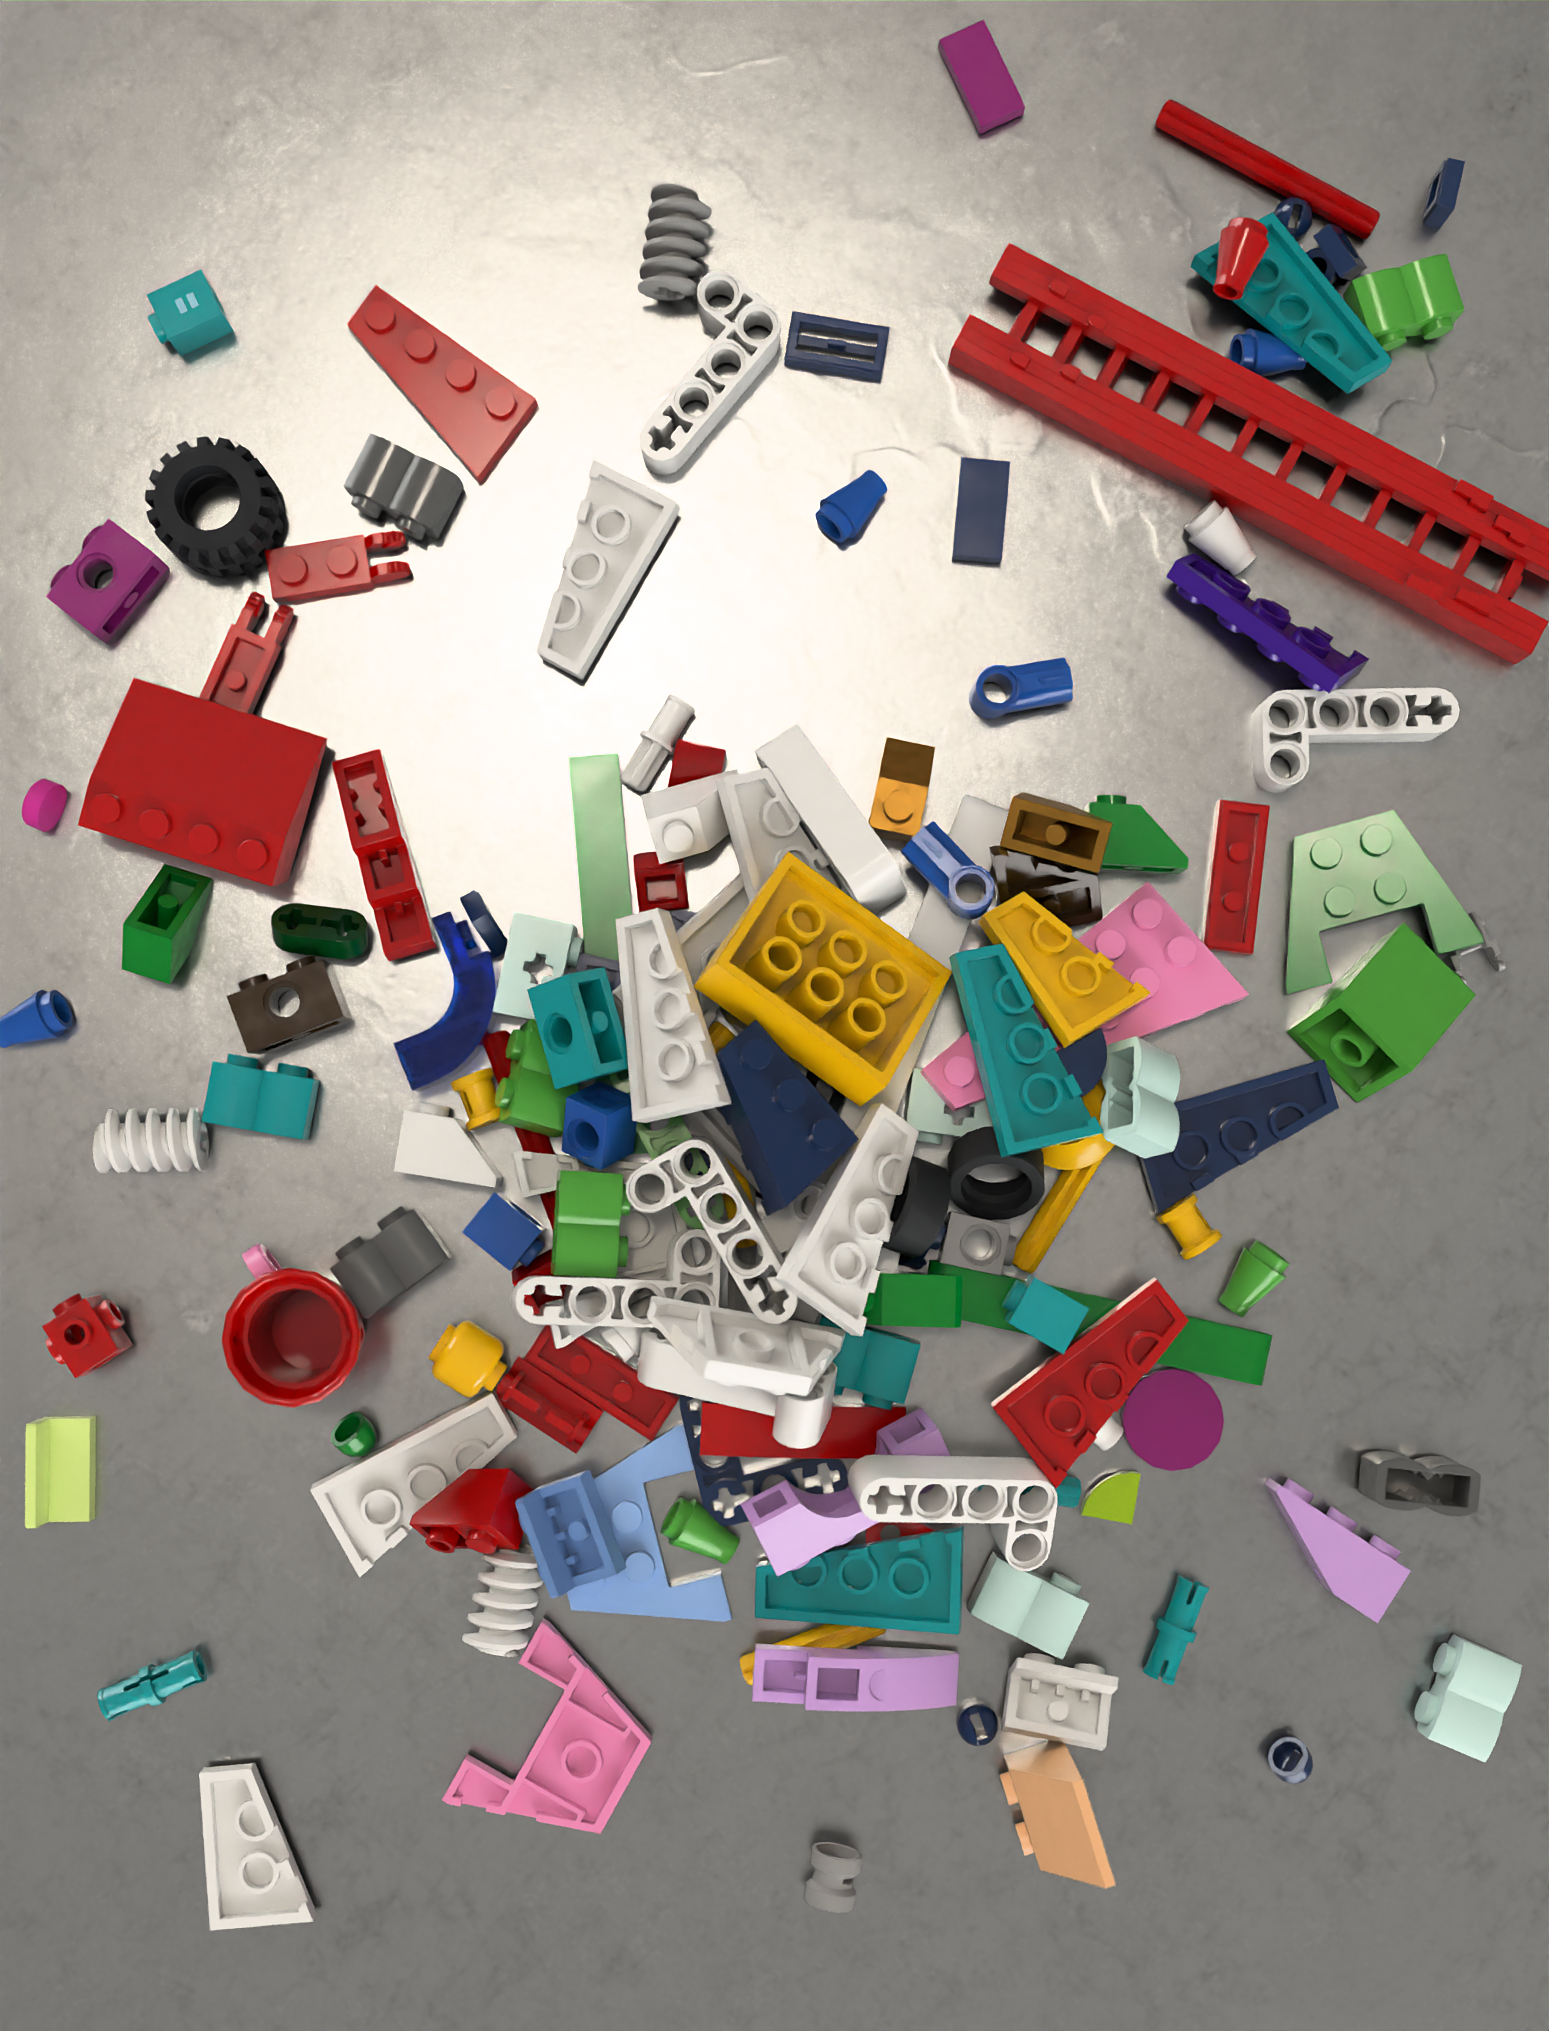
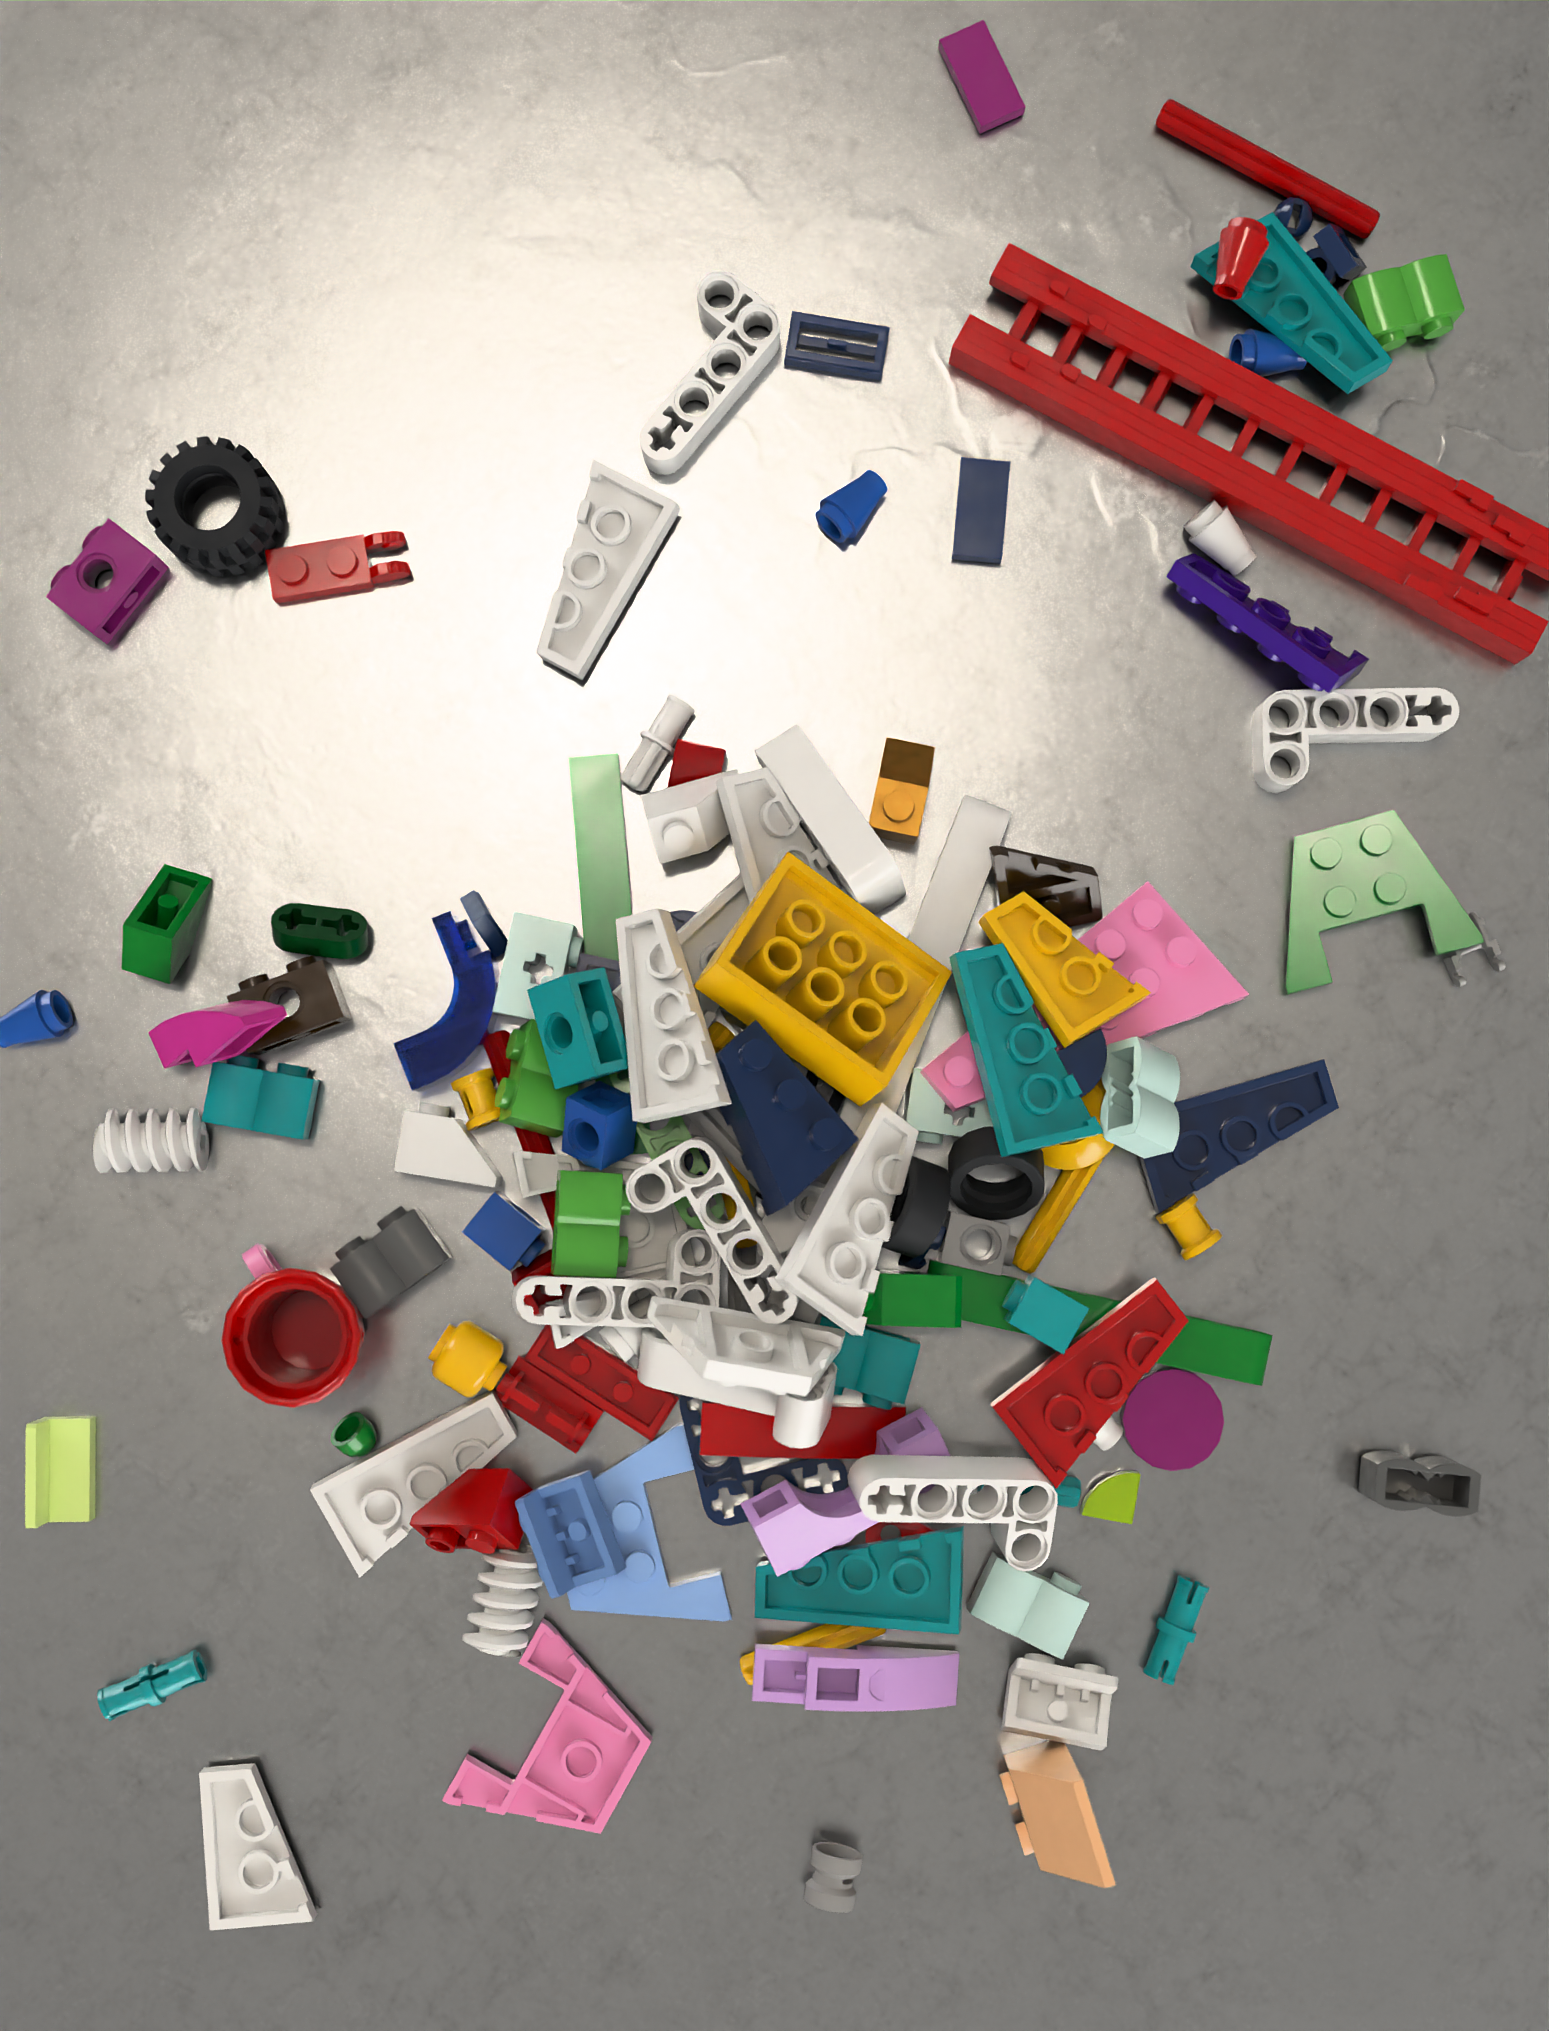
dark pink tile [22,778,67,832] -> none
red brick [42,1293,133,1379] -> none
red slope [78,678,328,886] -> none
teal brick [147,269,234,356] -> none
red hinge [199,591,294,714] -> none
red slope [332,748,437,961] -> none
dark grey brick [343,433,465,540] -> none
wing [347,285,538,483] -> none
red slope [633,851,689,913] -> none
light grey piece [637,183,712,301] -> none
bright green cone [660,1497,740,1565] -> none
blue piece [901,821,995,920] -> none
dark blue hinge [956,1701,998,1746] -> none
blue piece [968,657,1073,719] -> none
pearl gold slope [1000,792,1113,873] -> none
green slope [1082,795,1189,874] -> none
red tile [1201,799,1270,956] -> none
bright green cone [1218,1239,1290,1318] -> none
lavender slope [1265,1478,1410,1623] -> none
dark blue hinge [1268,1737,1313,1784] -> none
bright green slope [1287,923,1476,1103] -> none
light aqua brick [1414,1634,1522,1762] -> none
dark blue tile [1422,157,1465,229] -> none
none -> dark pink slope [148,1000,287,1069]

